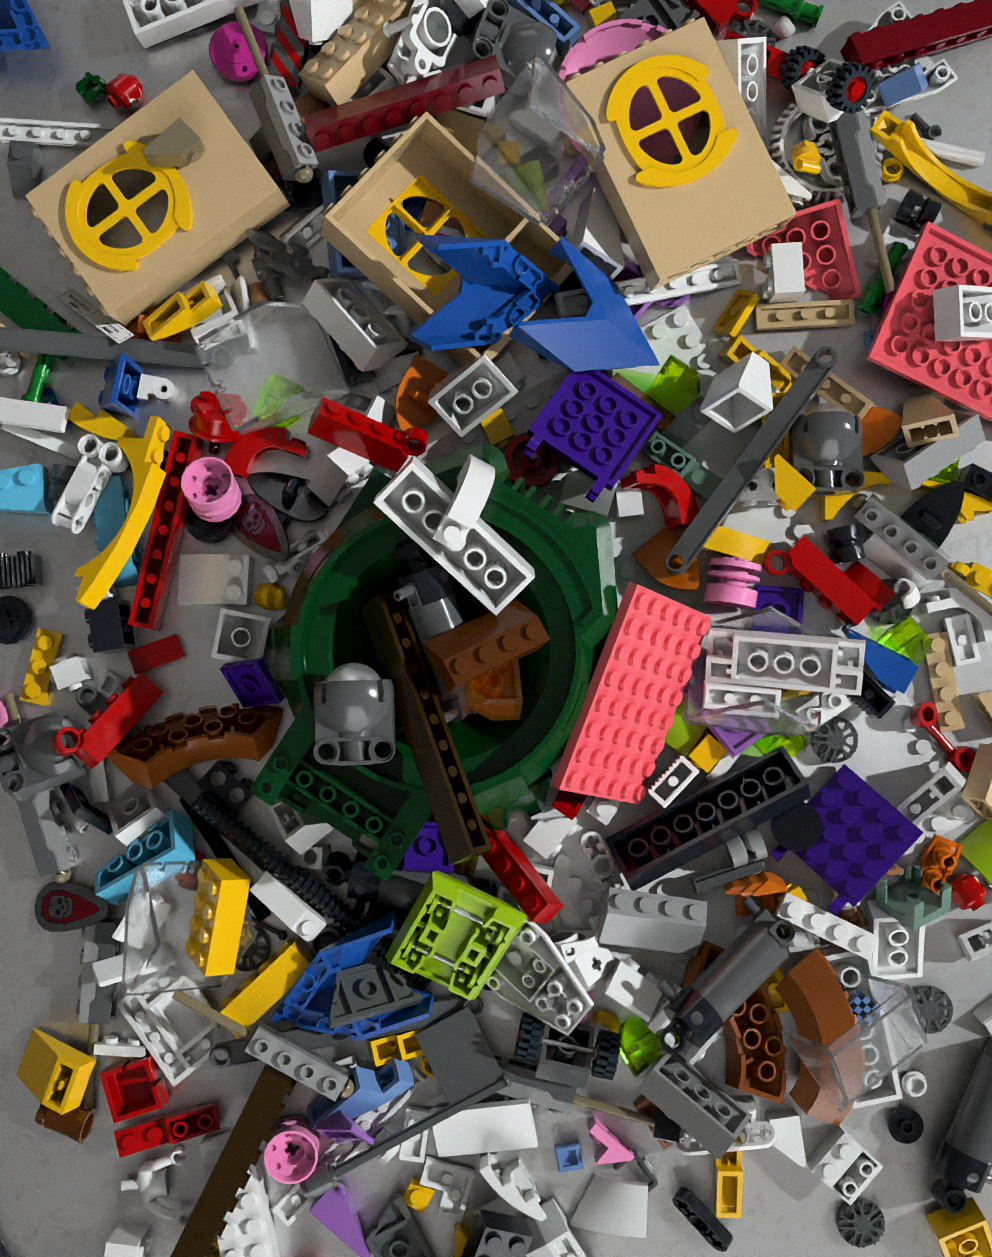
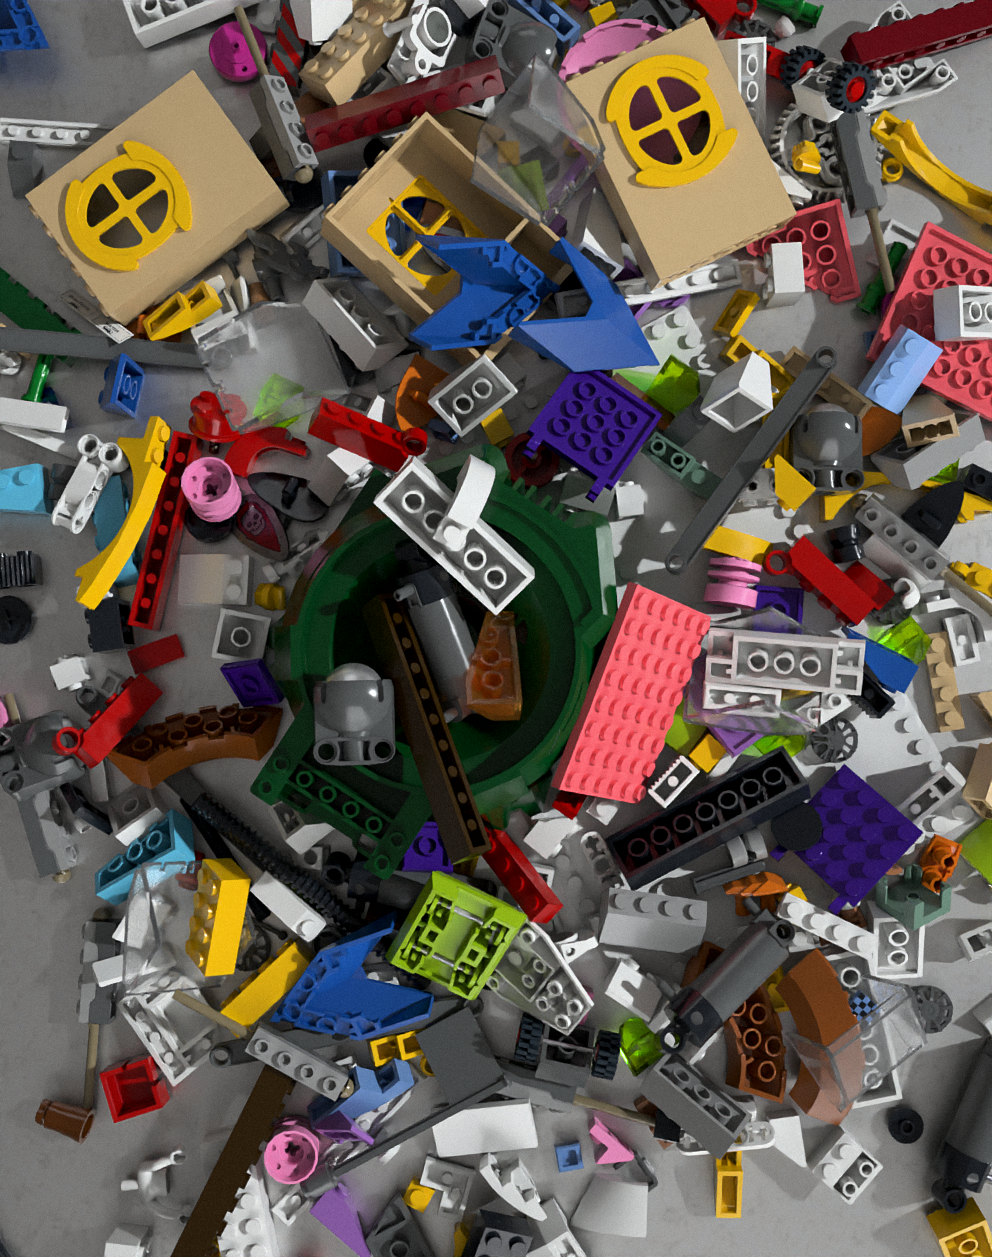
yellow slope [16,1028,96,1115] -> none
yellow plate [19,628,65,706] -> none
shield [34,882,110,932] -> none
yellow slope [68,402,140,443] -> none
dark green arm [76,72,107,104] -> none
white plate [93,1035,149,1058] -> none
red head [106,73,143,112] -> none
red slope [114,1103,221,1158] -> none
white leg [136,374,178,404] -> none
dark tan slope [141,117,205,167] -> none
black brick [197,760,255,817] -> none
dark grey wing [328,959,423,1029] -> none
white plate [399,1106,430,1163] -> none
reddish brown slope [422,600,550,693] -> none
white brick [568,943,616,992] -> none
yellow arm [592,1009,623,1040] -> none
red arch [620,464,699,530] -> none
orange shield [631,527,700,591] -> none
black beam [672,1187,733,1252] -> none
tan plate [754,299,855,331] -> none
dark grey wheel [837,1197,885,1248] -> none
medium blue slope [877,62,929,108] -> none
black wheel [895,188,942,230] -> none
white plate [901,1071,927,1097] -> none
red piece [910,701,976,772] -> none
dark grey hand [911,112,942,140] -> none
white axle [920,137,985,167] -> none
red head [949,872,987,911] -> none
none -> medium blue tile [428,418,460,444]
none -> light blue slope [857,324,943,415]

